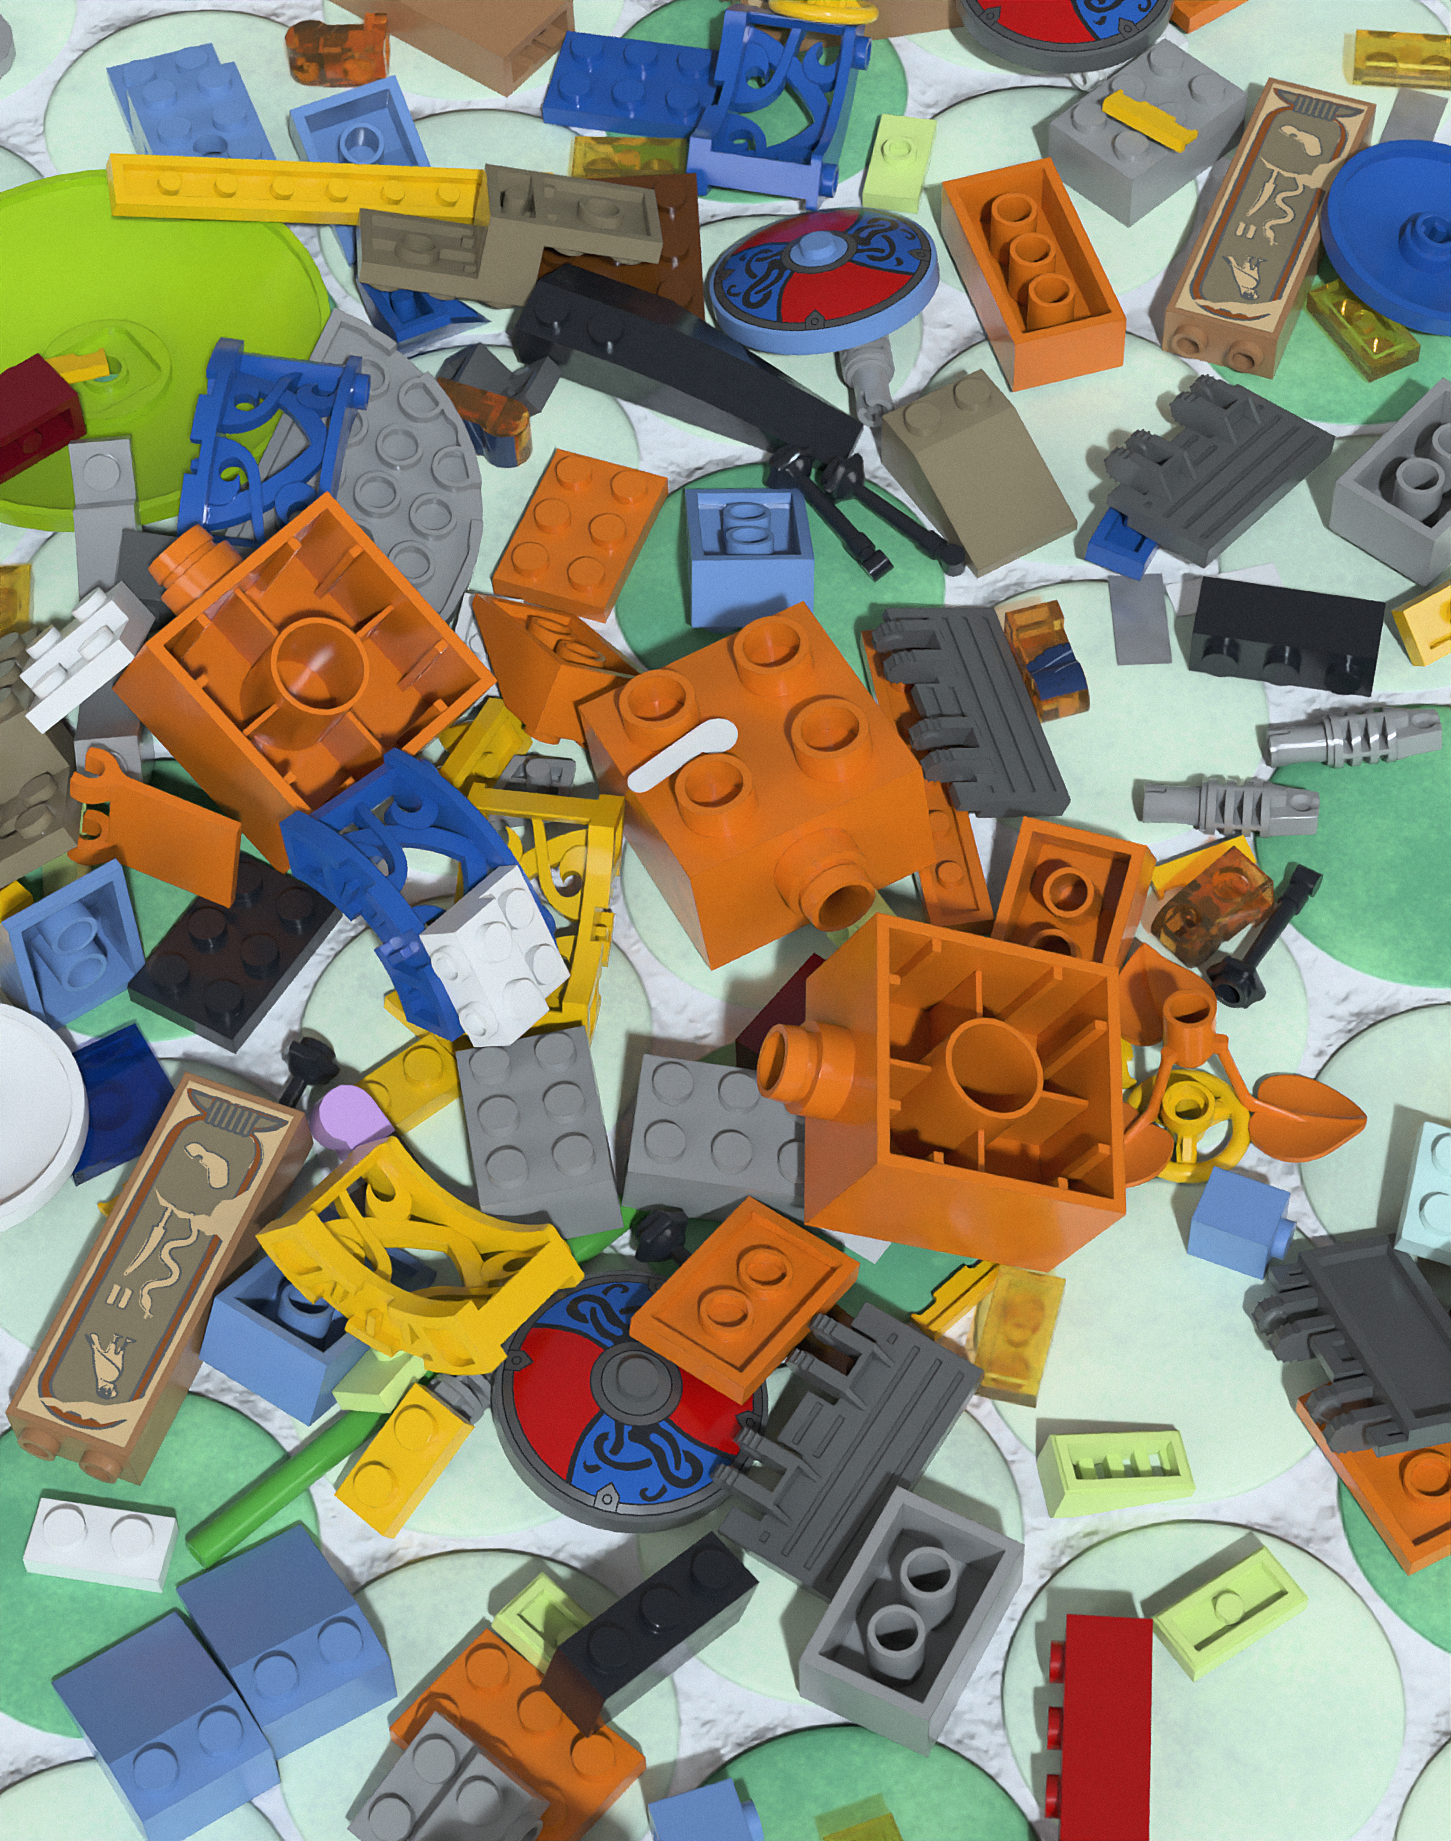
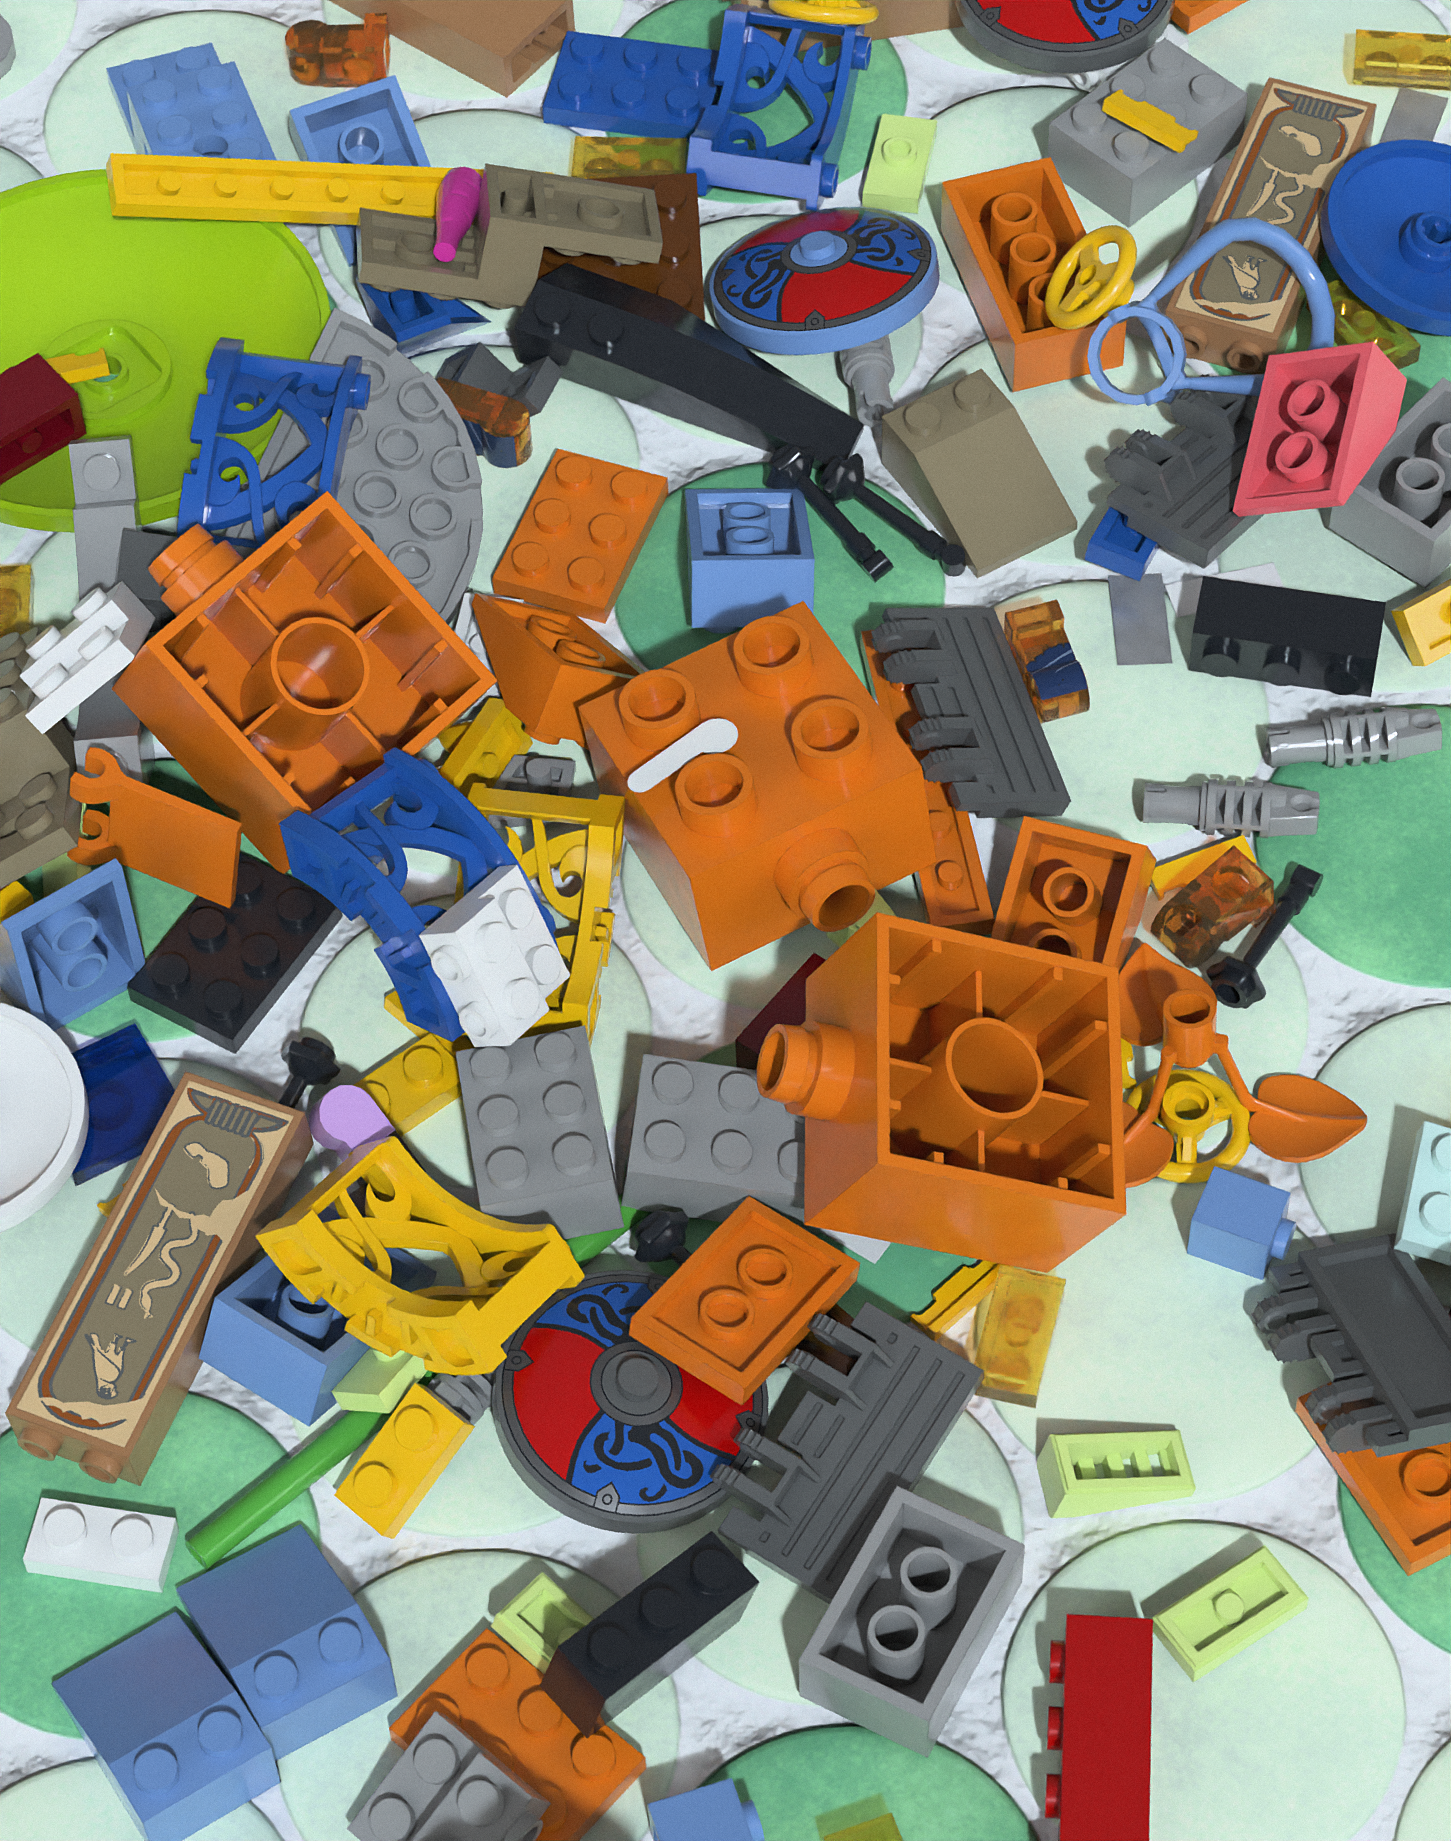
none -> dark pink piece [433,166,482,262]
none -> yellow piece [1045,225,1137,330]
none -> medium blue animal [1087,217,1335,407]
none -> coral slope [1233,342,1407,517]

